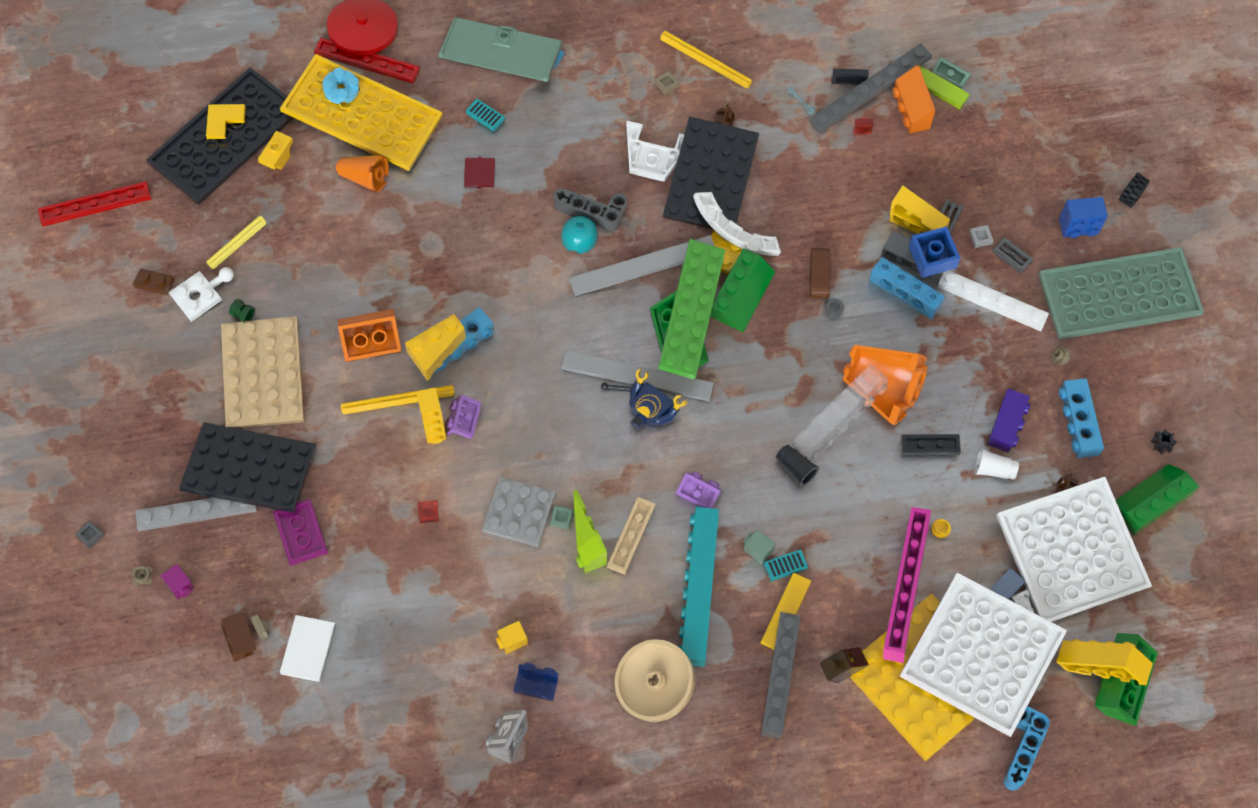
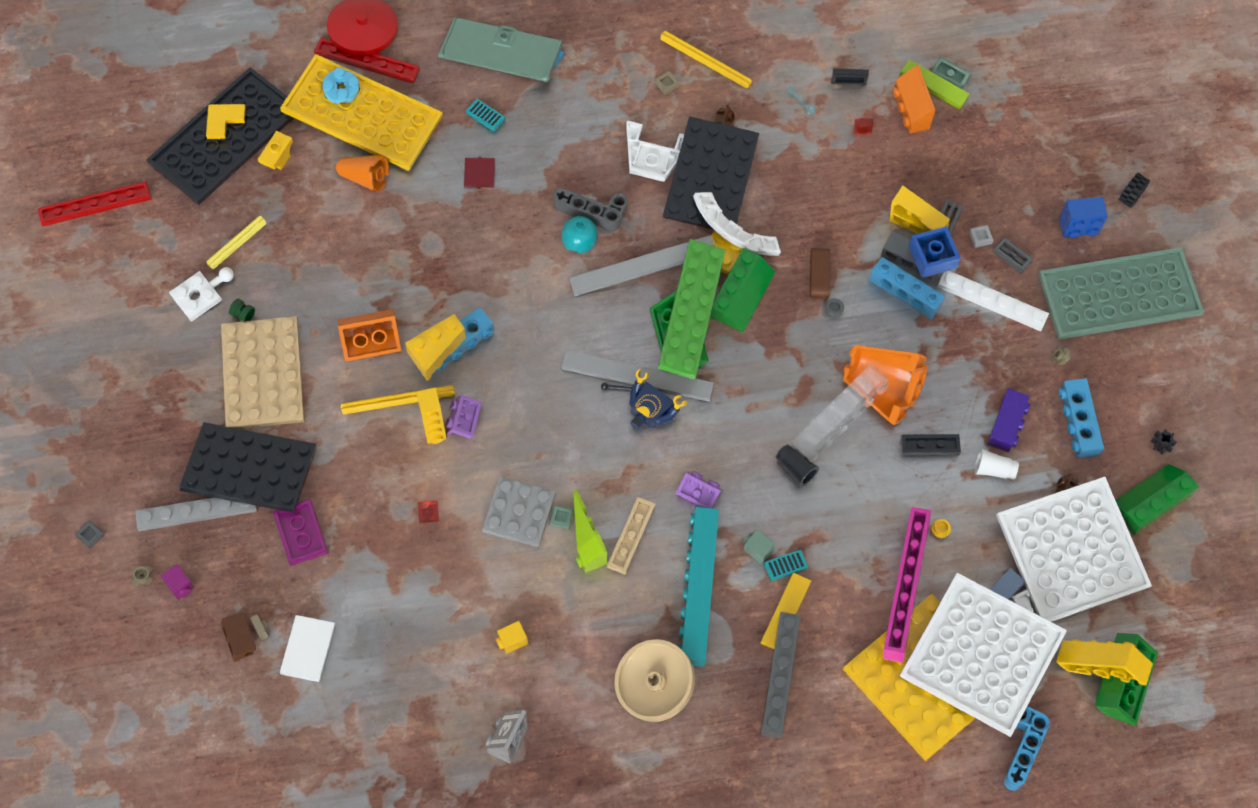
reddish brown plate [133,268,175,295] -> none
clear blue bracket [513,663,559,701] -> none
dark grey plate [809,43,932,134] -> none
dark brown torso [820,647,869,683] -> none

